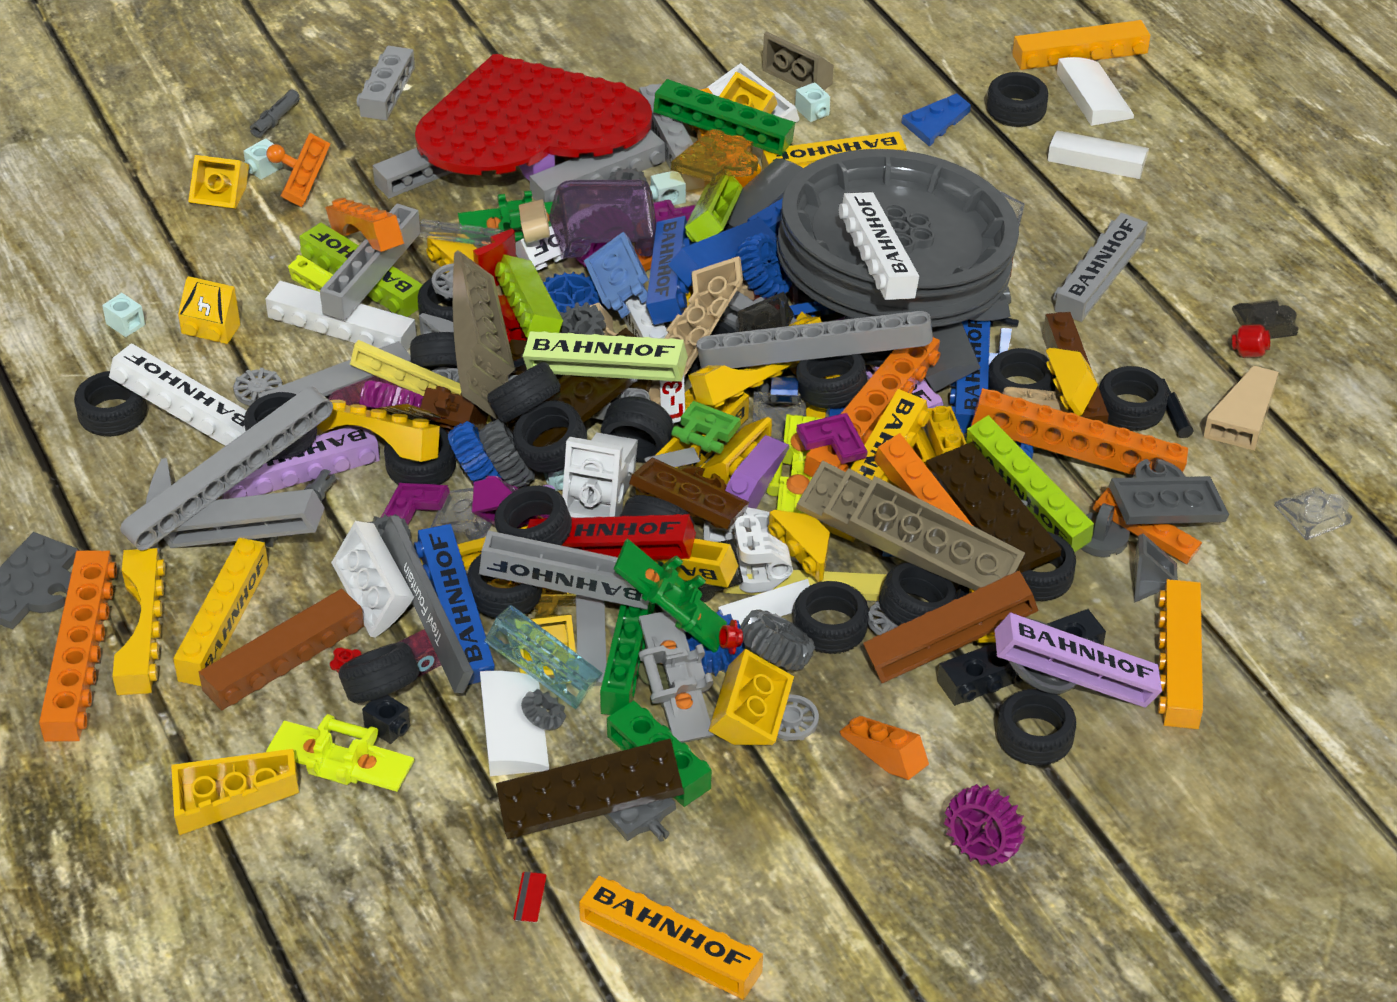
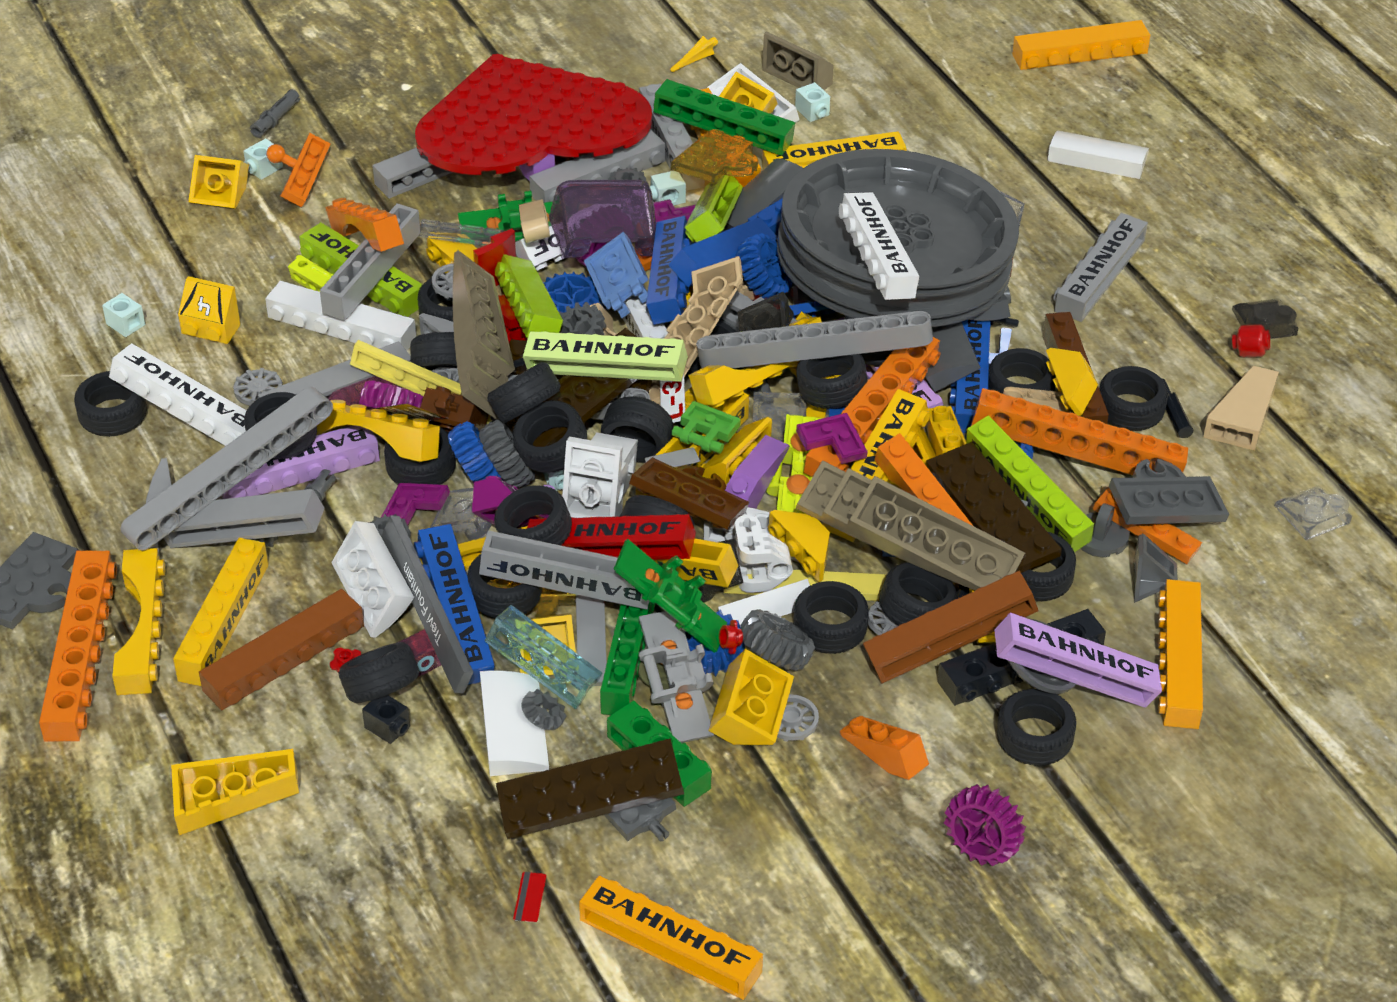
neon yellow piece [266,714,414,792] -> none
light grey brick [357,46,415,121] -> none
blue slope [771,377,798,403] -> none
blue wing [902,93,971,147] -> none
black tyre [987,72,1049,127] -> none
white slope [1057,57,1134,126] -> none
none -> yellow piece [670,36,718,72]

